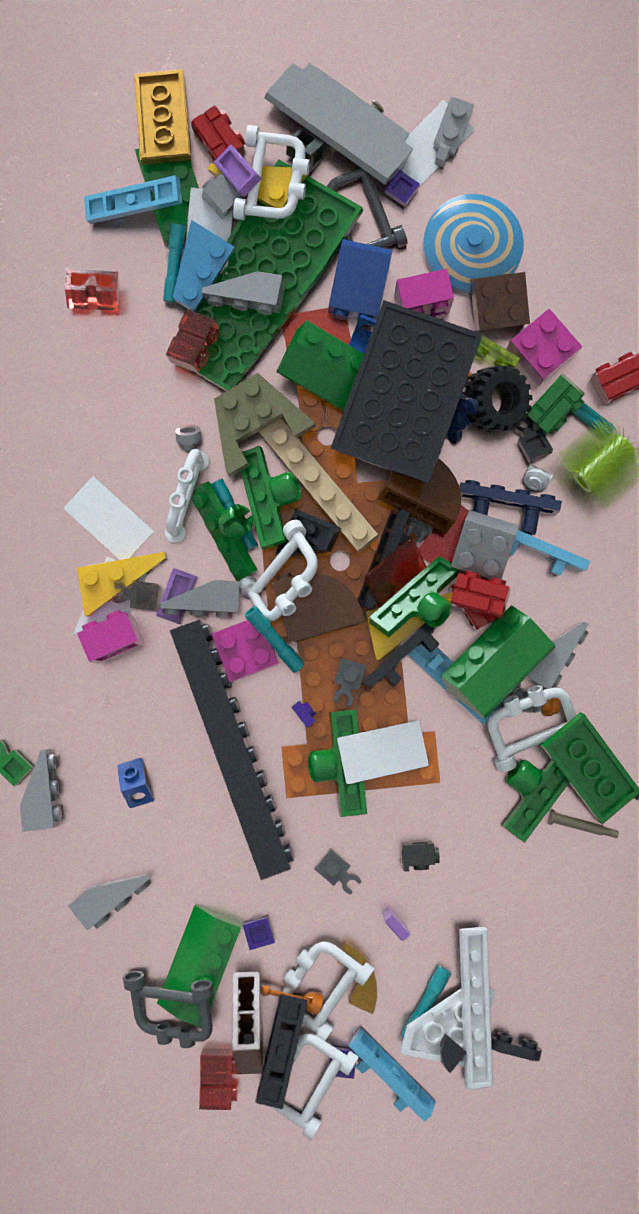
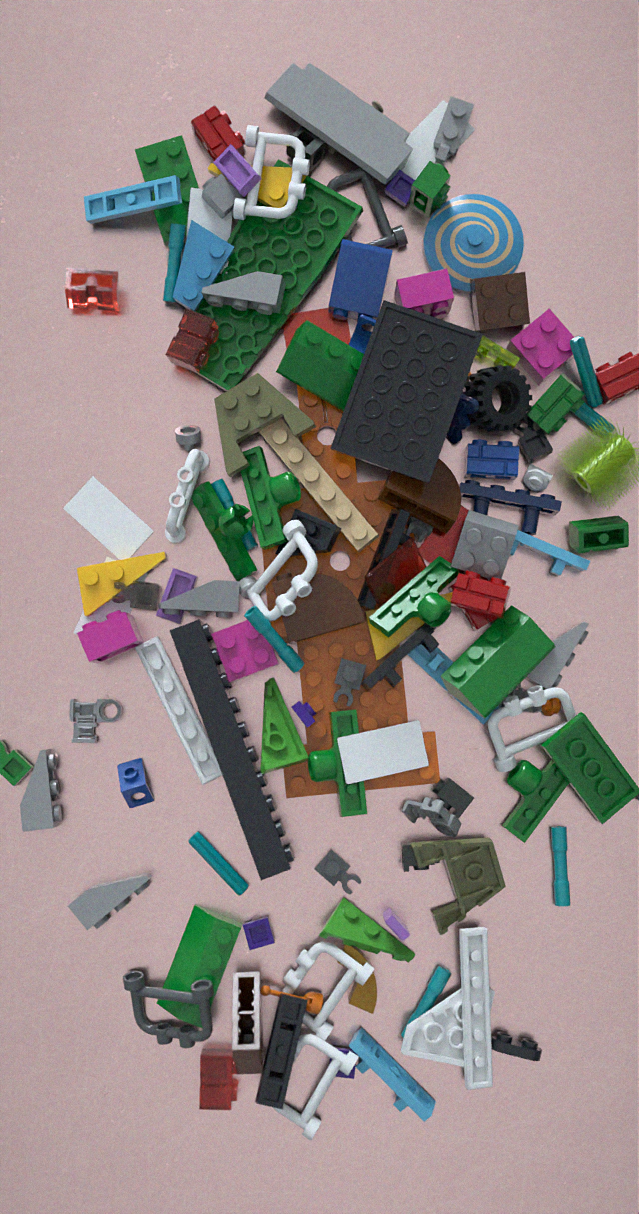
tile [134,69,191,165] -> none
black tile [440,1033,467,1073] -> none
dark tan piece [548,809,619,838] -> none
none -> light grey piece [69,699,123,743]
none -> white tile [135,636,222,785]
none -> teal axle [188,832,249,896]
none -> bright green wing [261,677,309,774]
none -> bright green wing [319,898,415,963]
none -> light grey piece [401,797,462,837]
none -> green brick [409,161,451,218]
none -> olive wing [410,838,506,935]
none -> pearl dark grey brick [432,777,474,819]
none -> blue brick [464,439,519,480]
none -> teal piece [551,826,571,906]
none -> green brick [569,515,629,553]
none -> teal axle [570,336,603,407]

